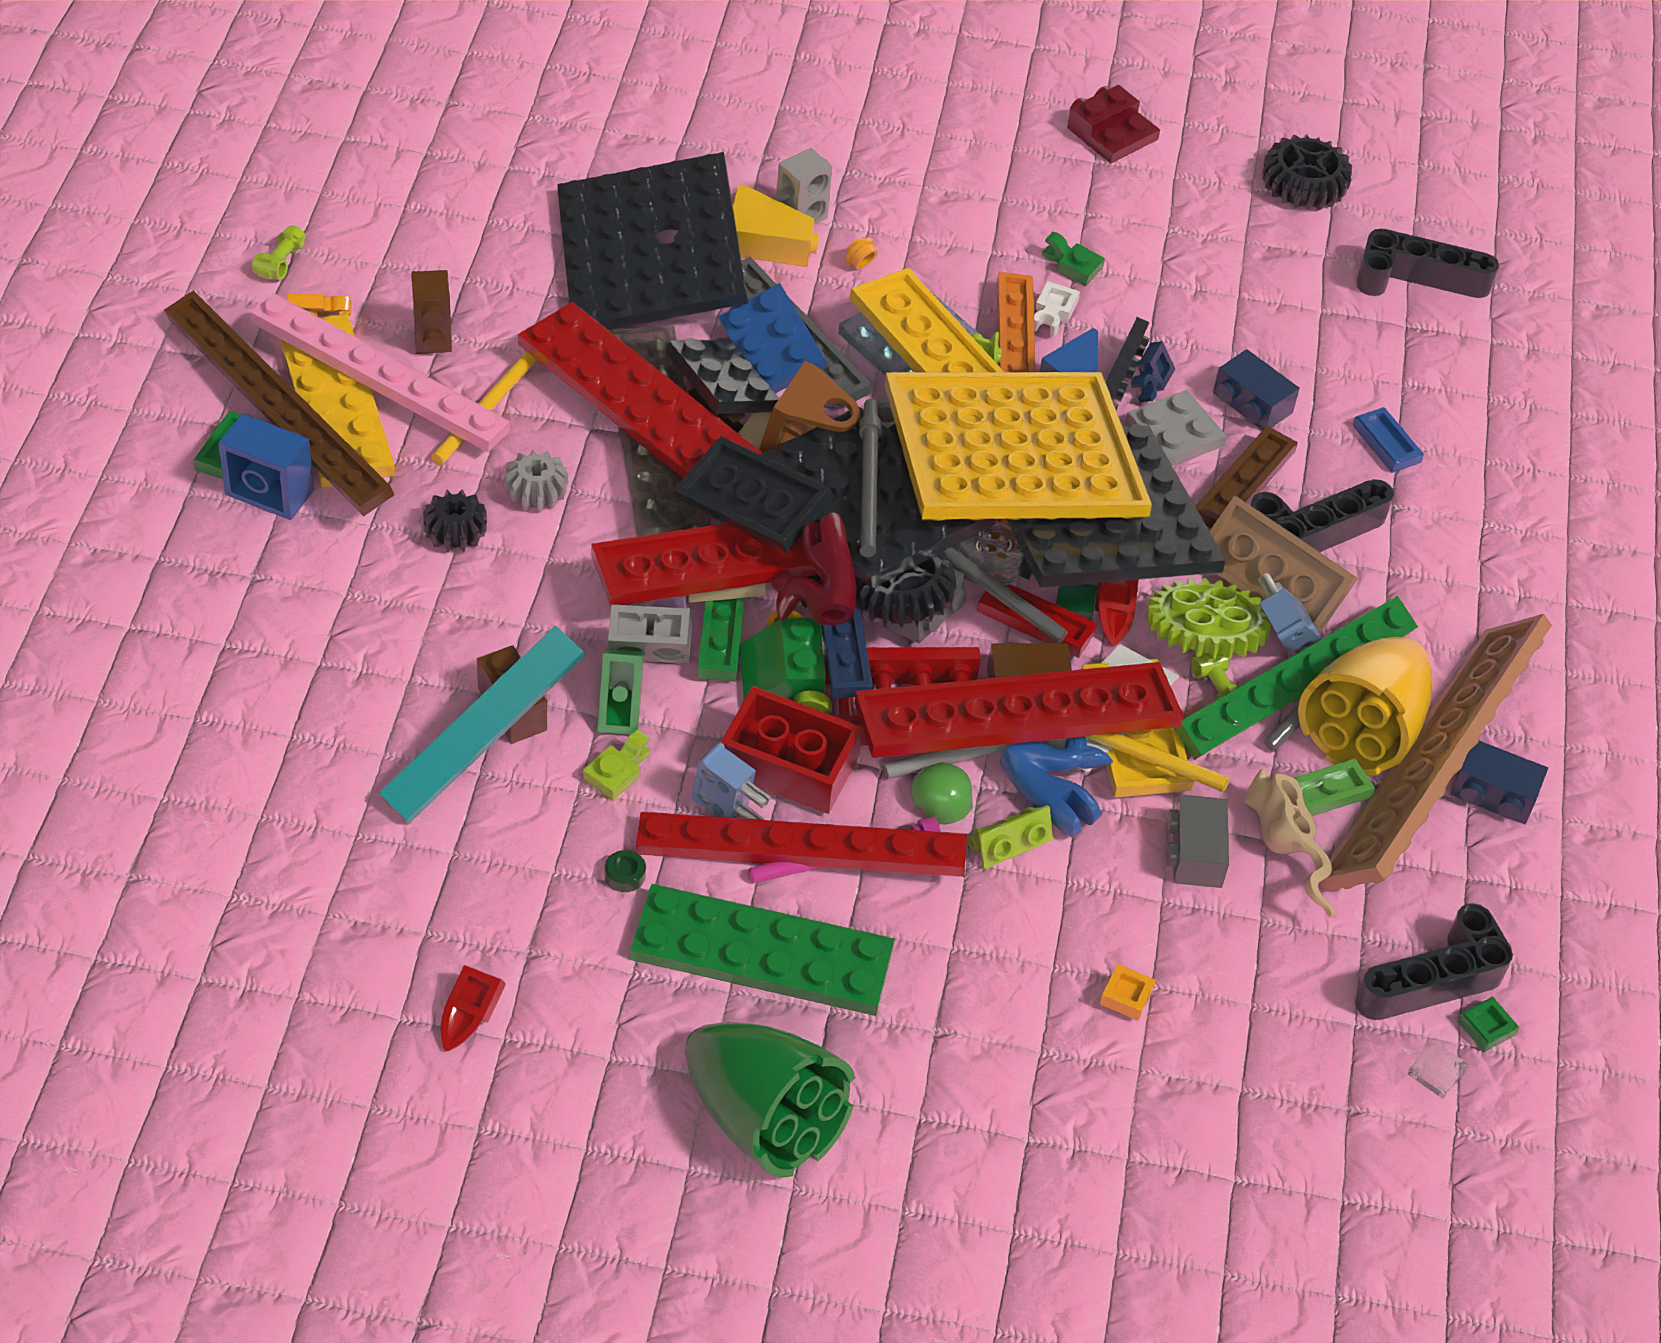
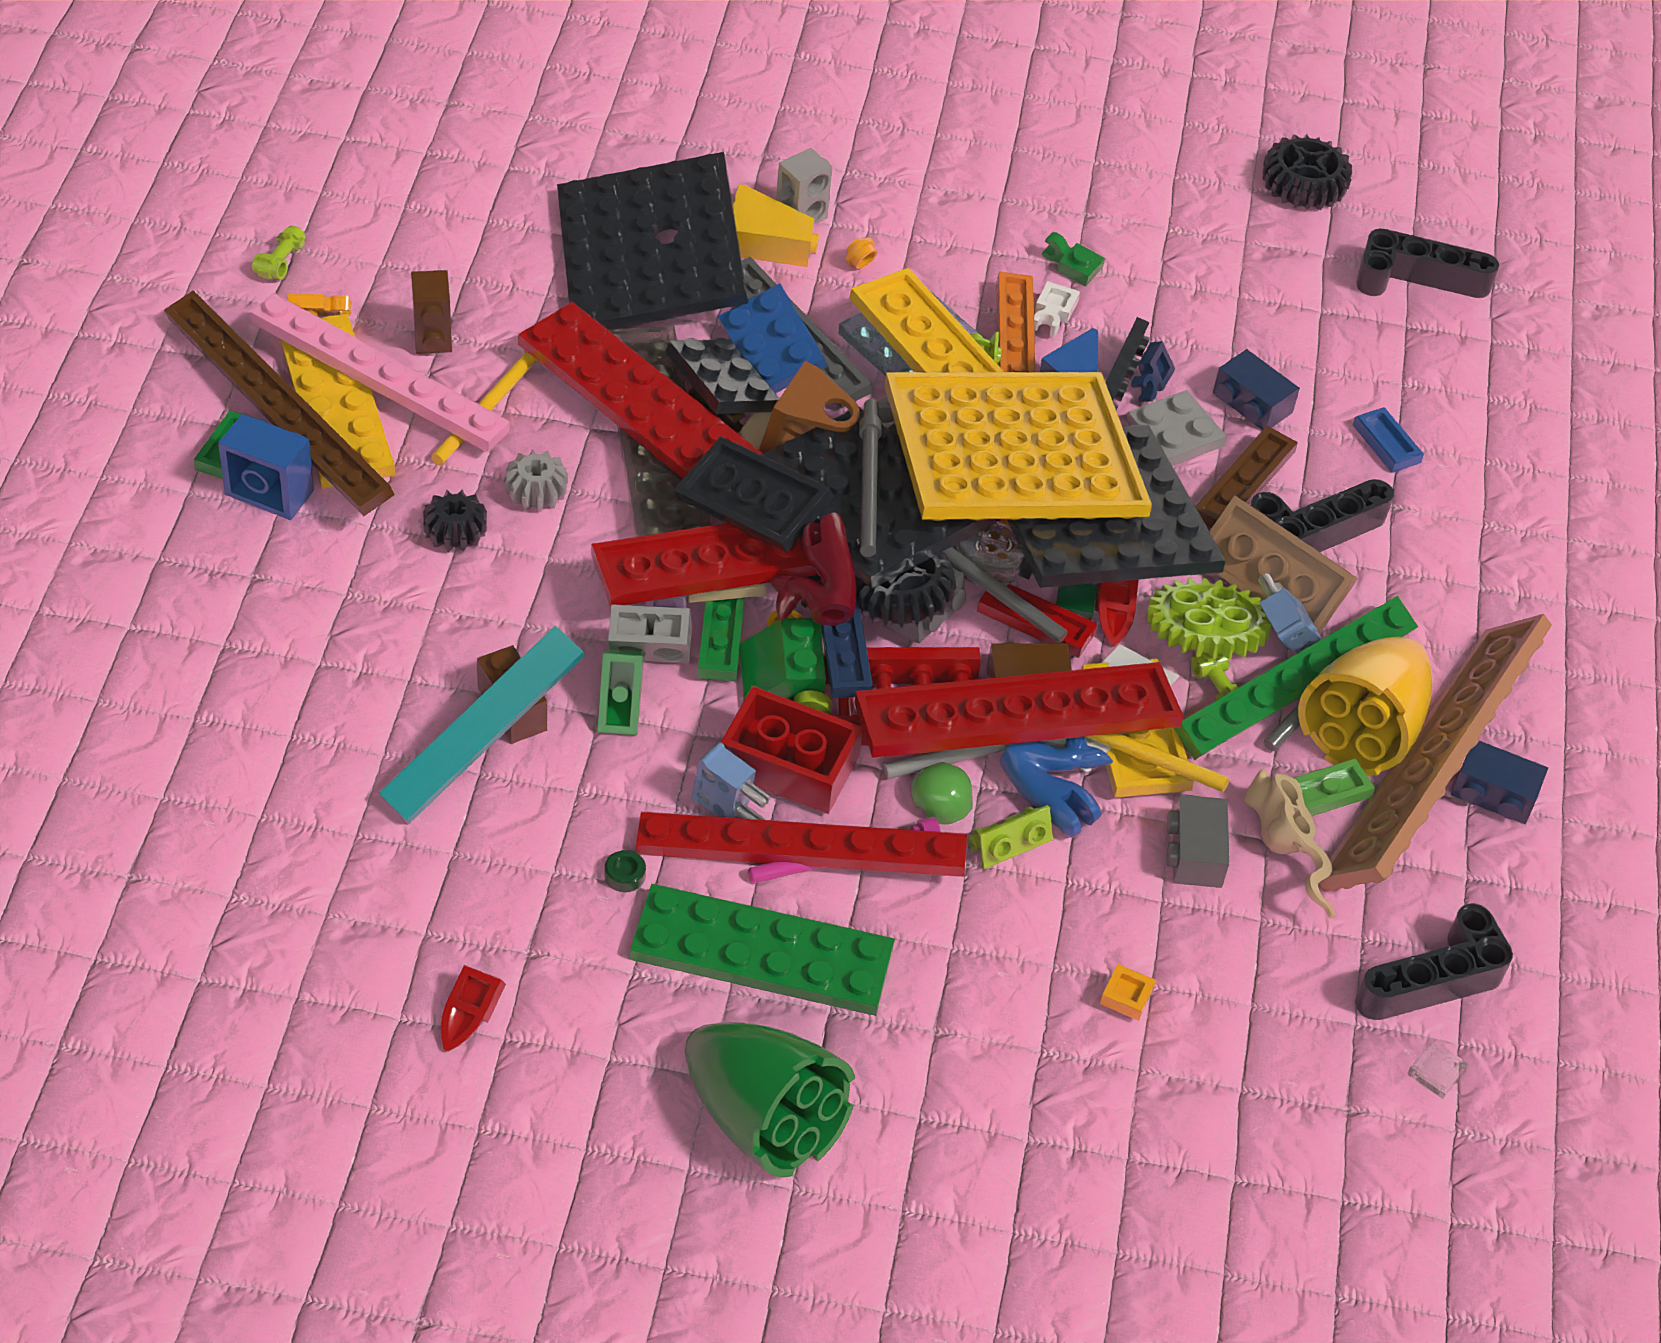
lime plate [583,730,651,801] -> none
dark red plate [1067,84,1160,164] -> none
green tile [1458,996,1520,1052] -> none

